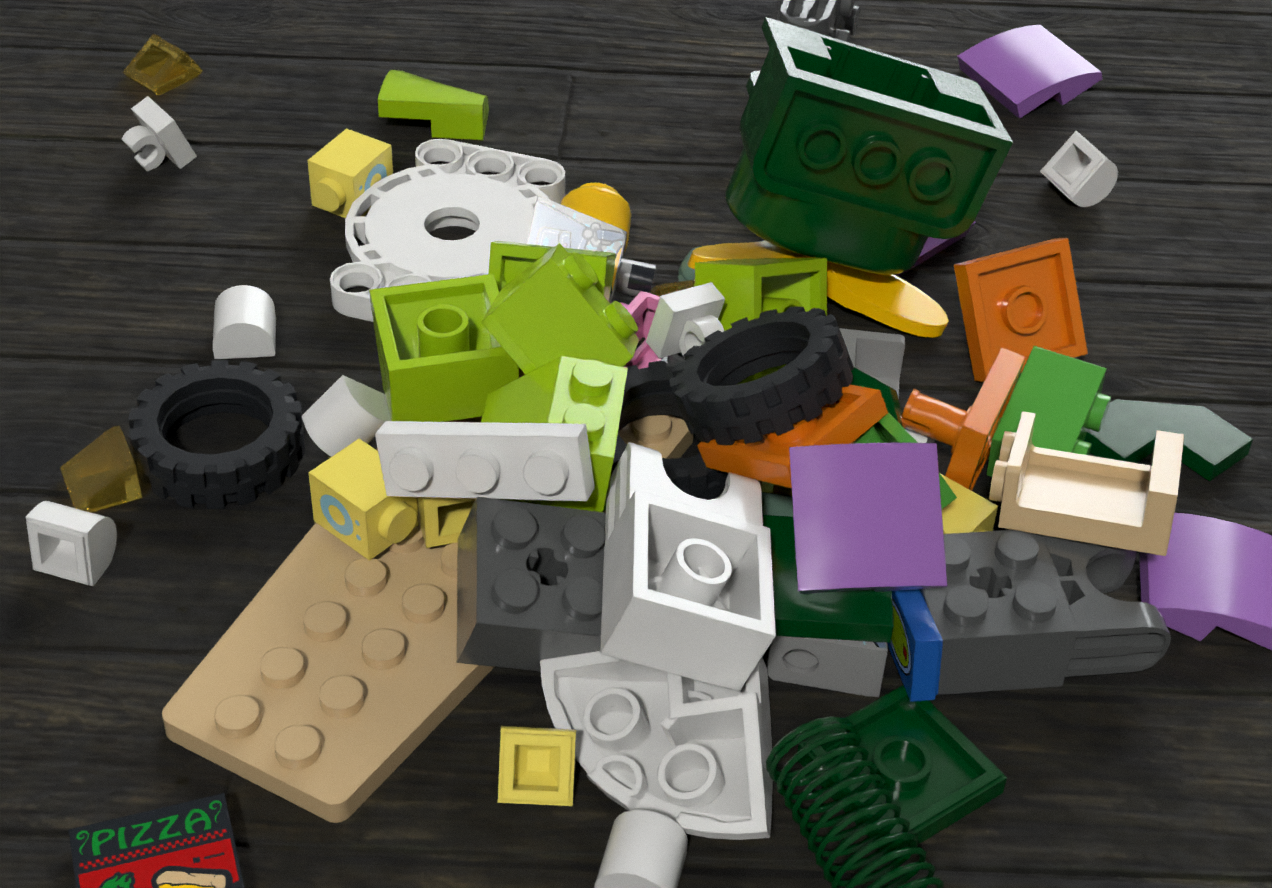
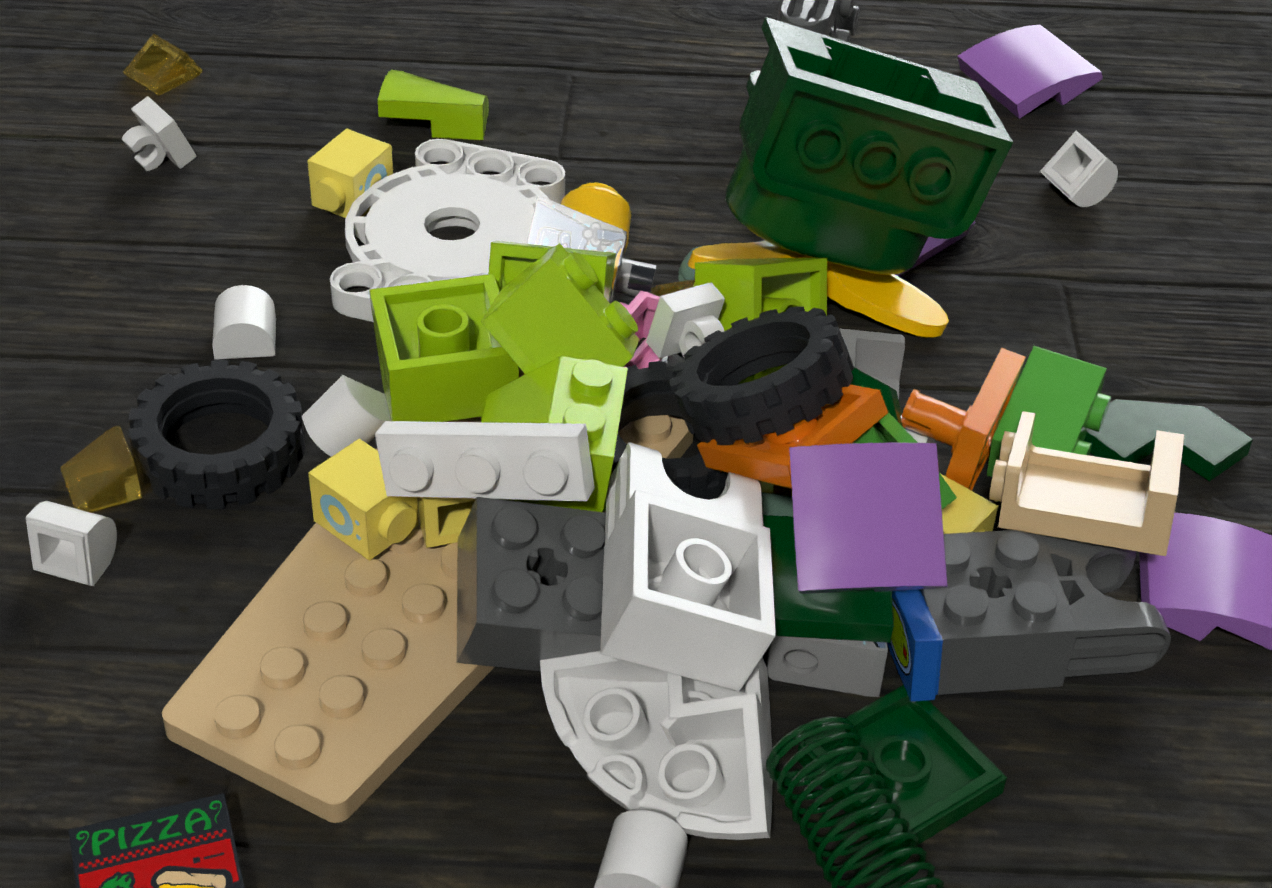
light yellow slope [498,726,576,806] -> none
orange tile [954,238,1088,382] -> none

